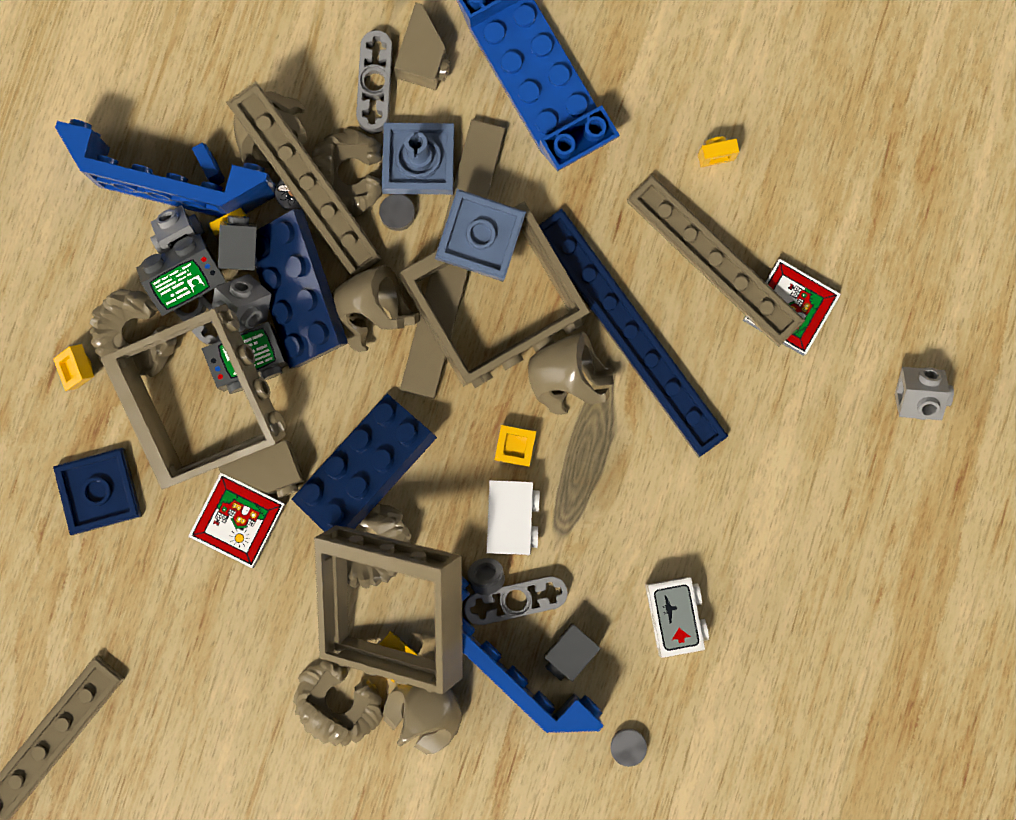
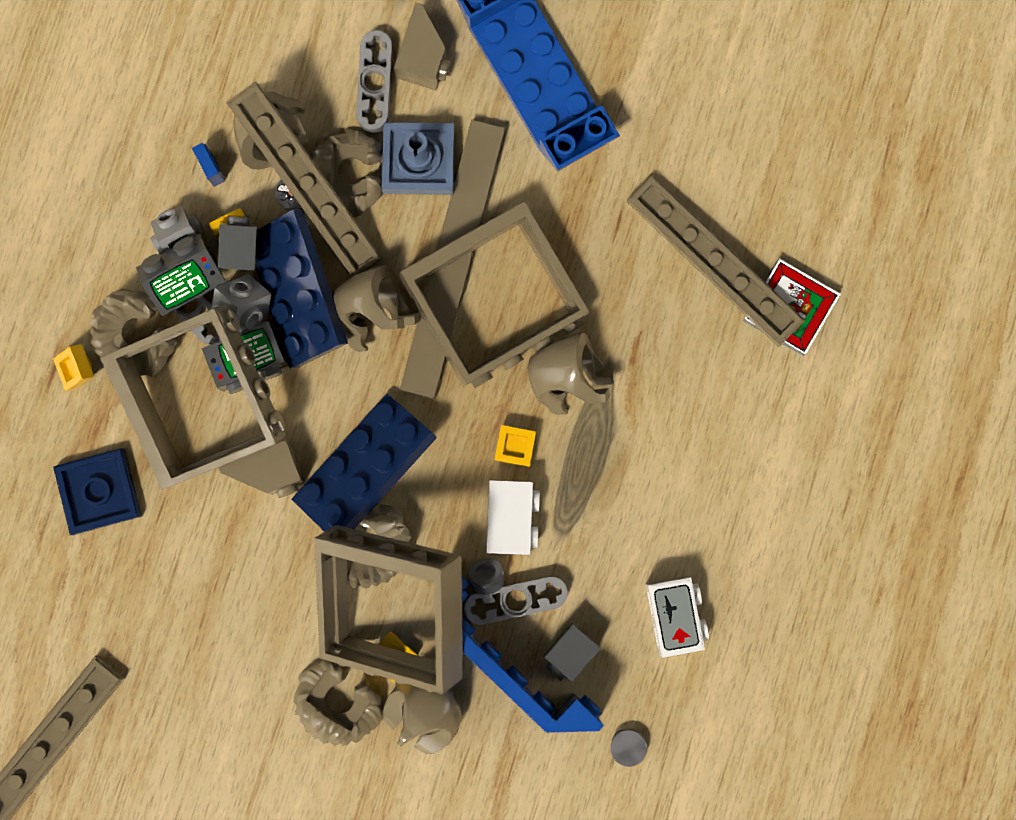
blue slope [55,119,276,218] -> none
tile [188,473,286,568] -> none
flat silver tile [379,194,415,231] -> none
sand blue tile [435,189,526,282] -> none
dark blue tile [539,209,728,458] -> none
yellow plate [698,136,739,168] -> none
light grey brick [895,367,954,420] -> none

